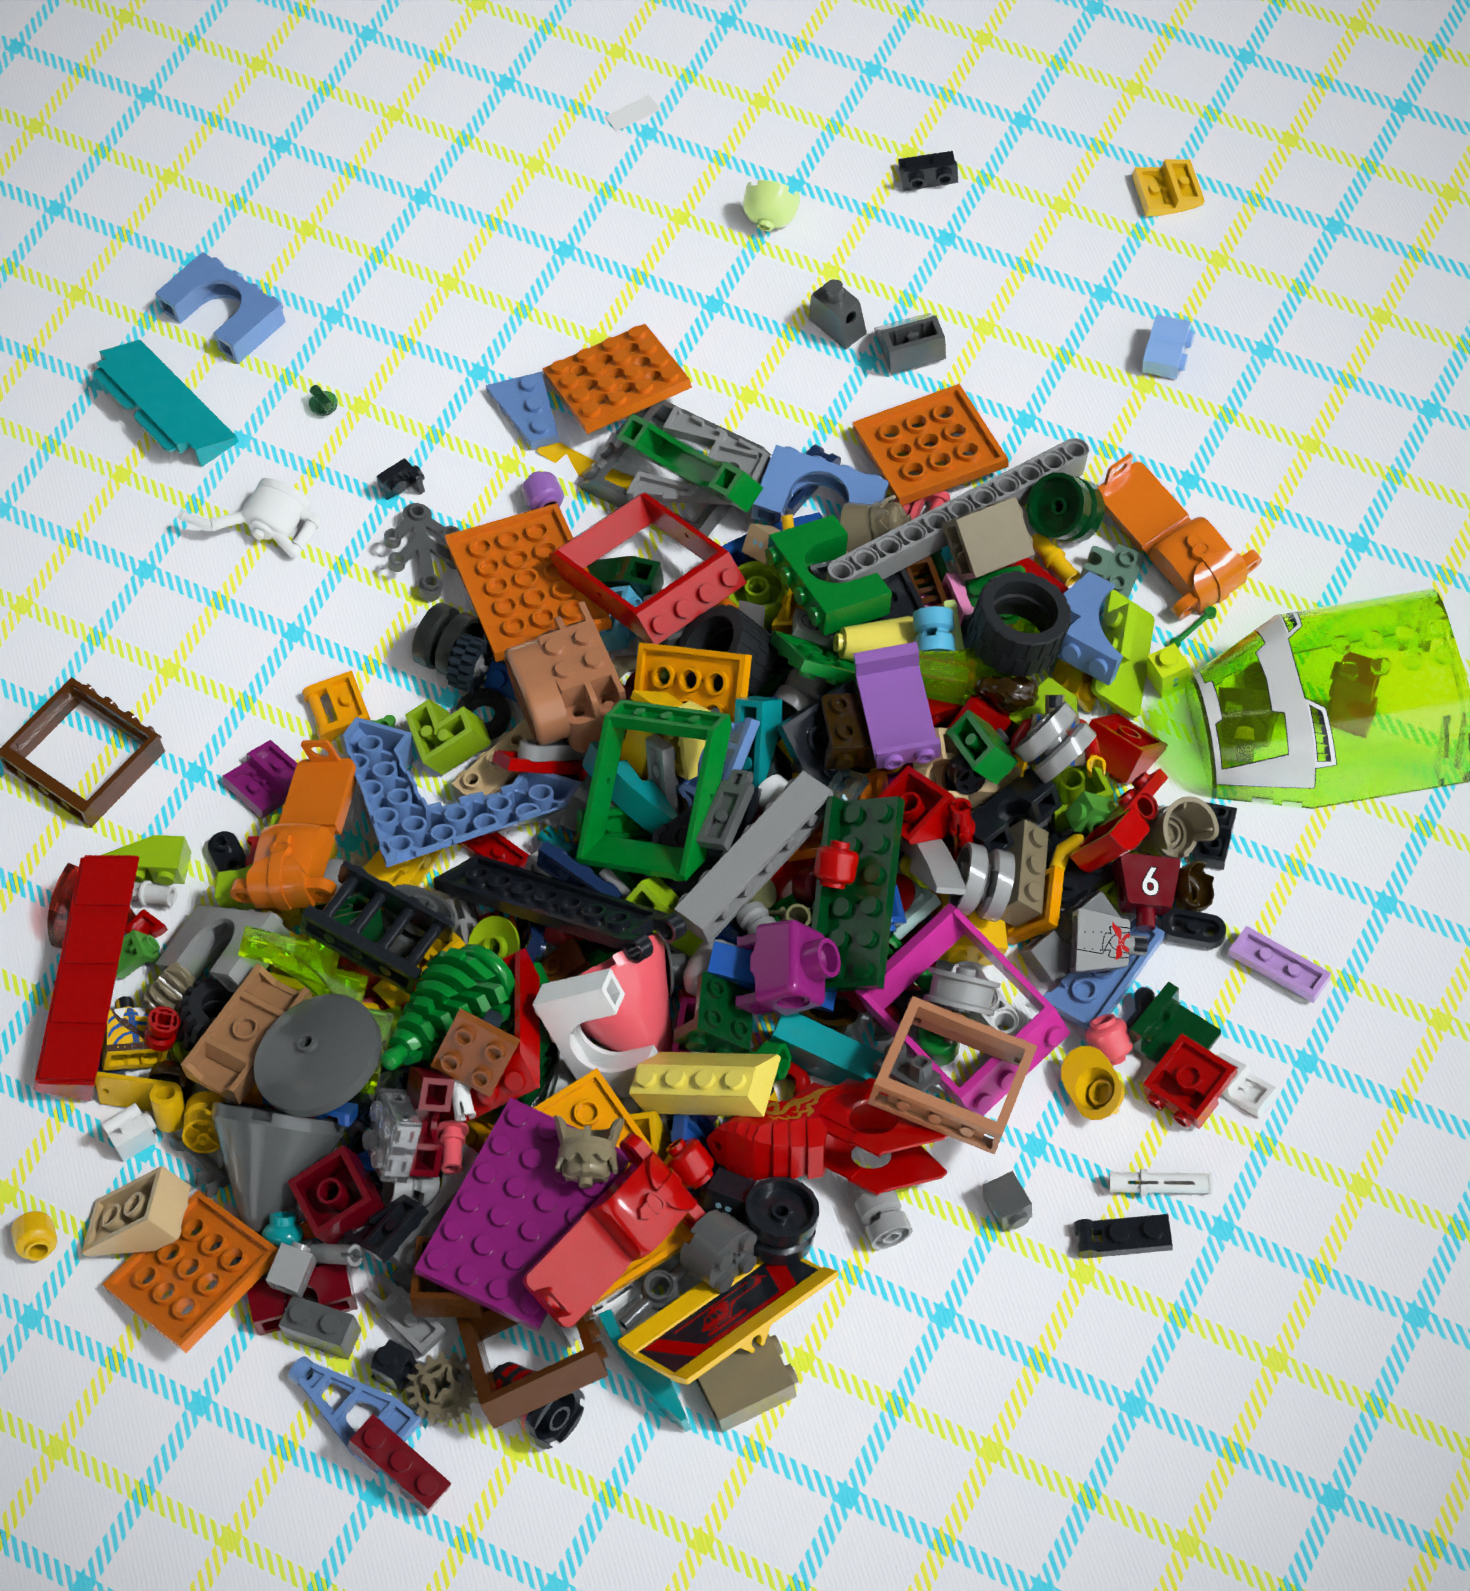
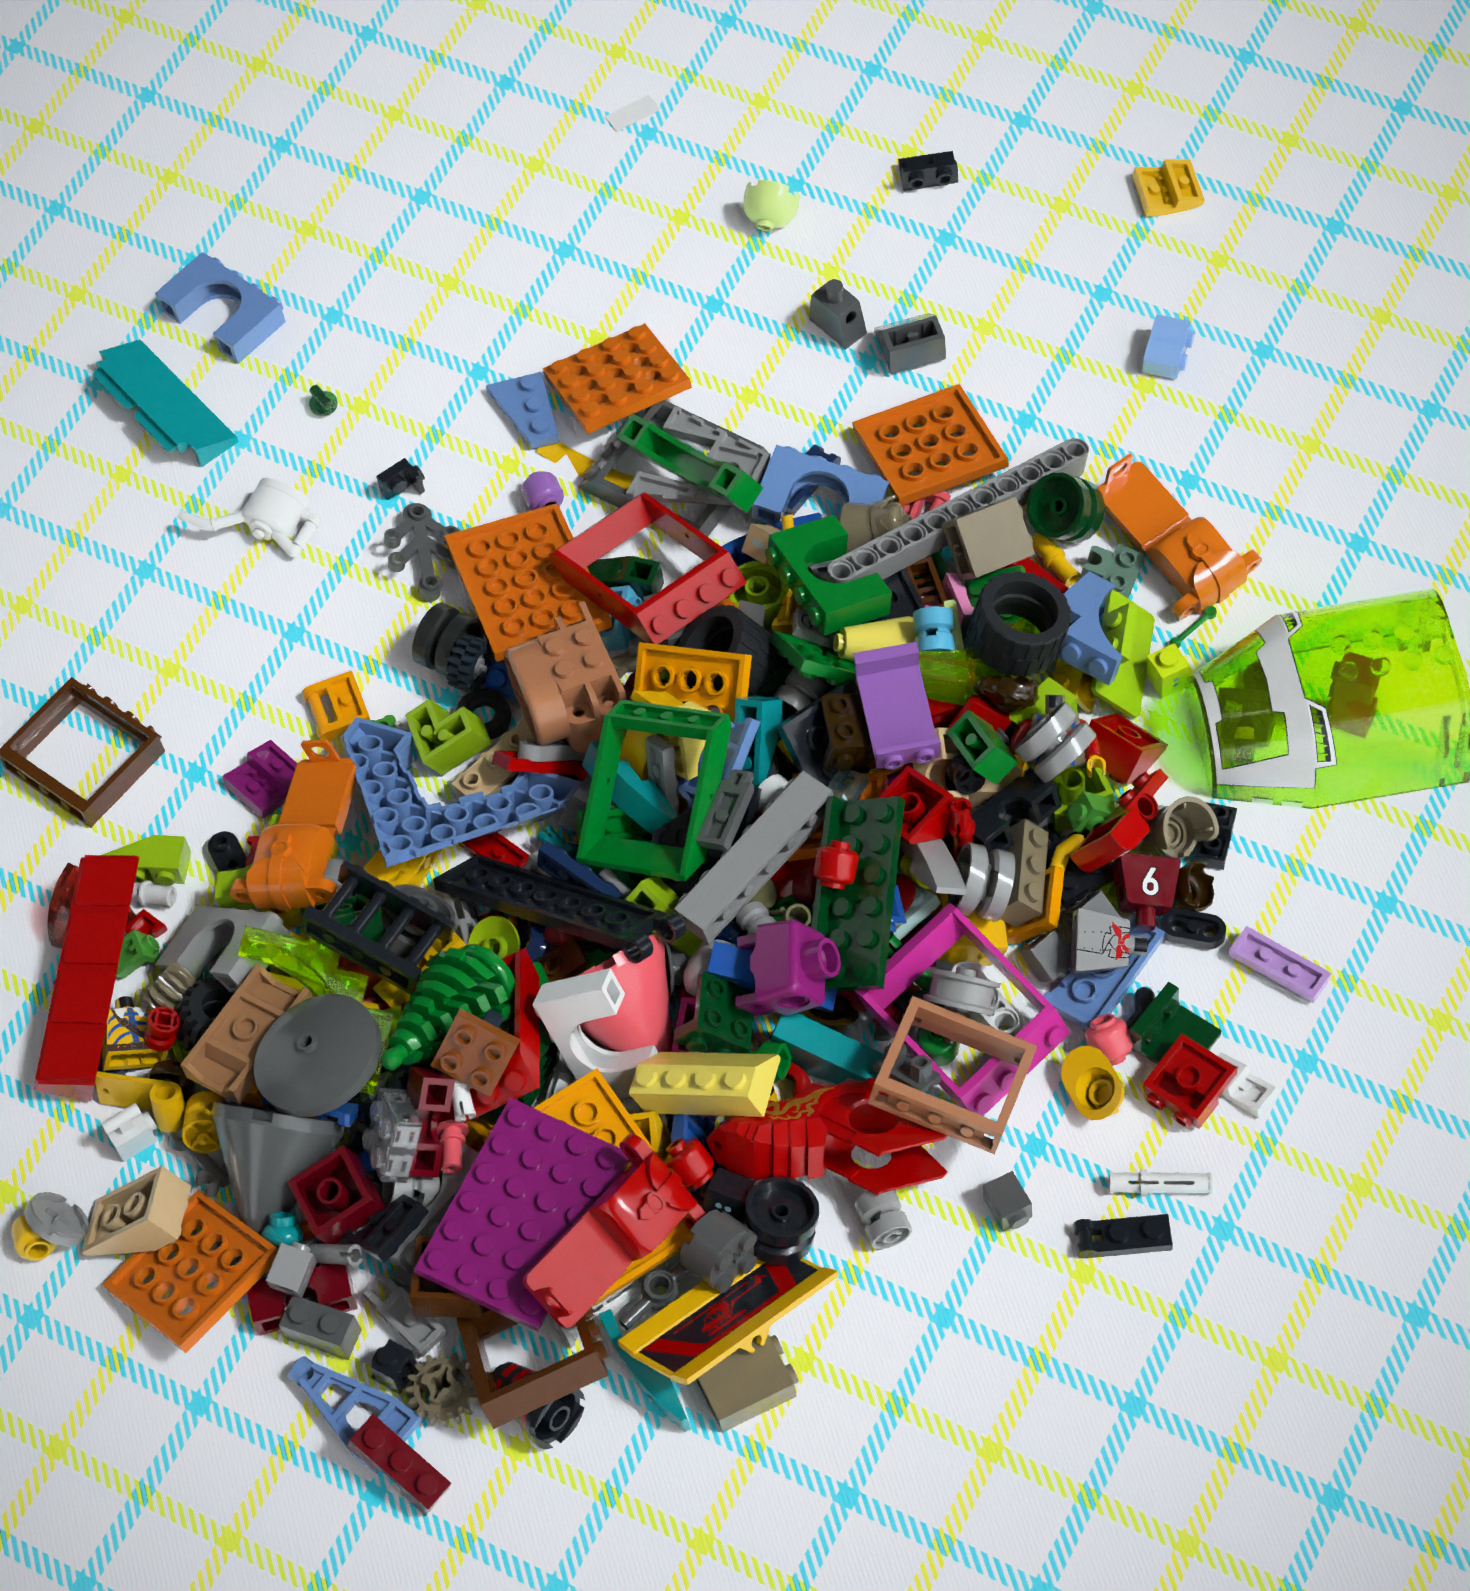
dark tan hat [554,1115,624,1188] -> none
none -> light grey tile [24,1192,89,1247]

